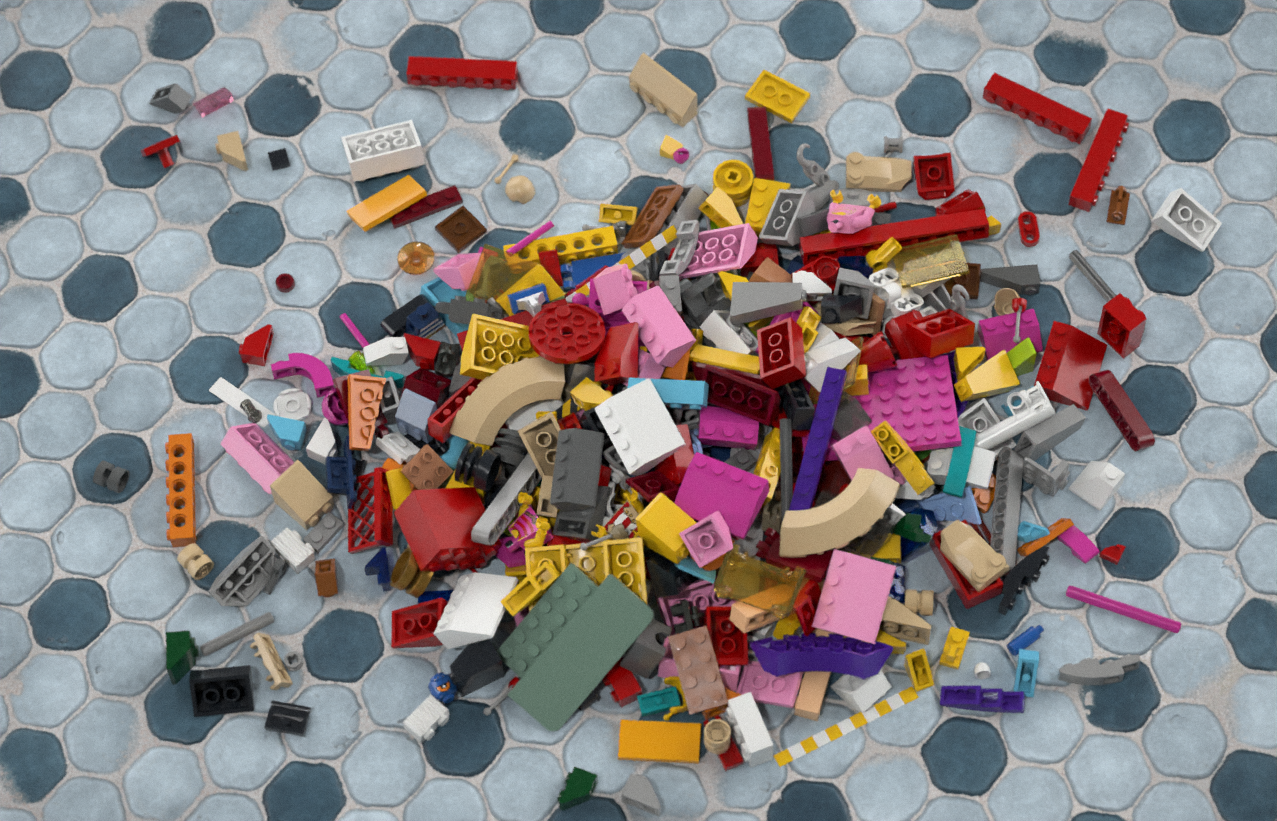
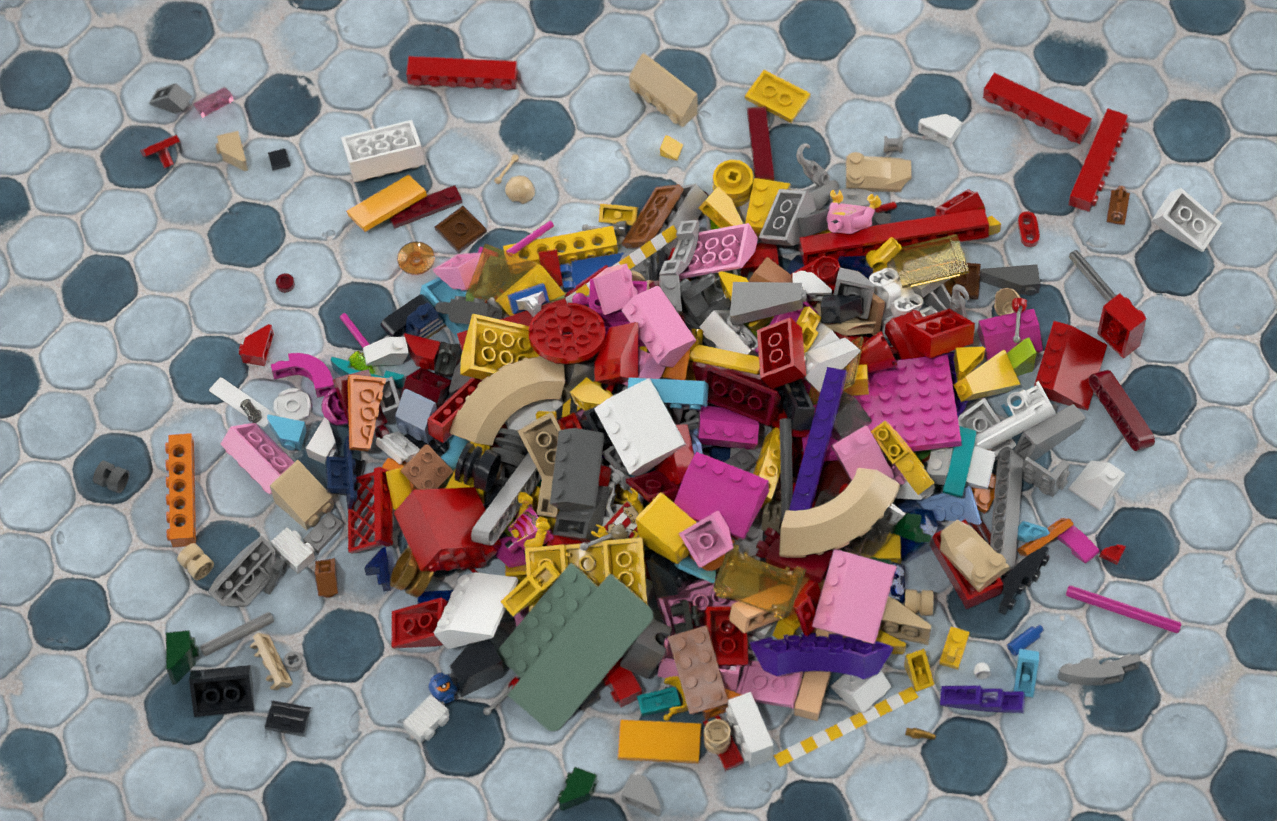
dark pink hinge [673,148,689,164] -> none
red slope [912,152,955,200] -> none
none -> pearl gold piece [905,728,936,740]
none -> white slope [918,114,962,148]

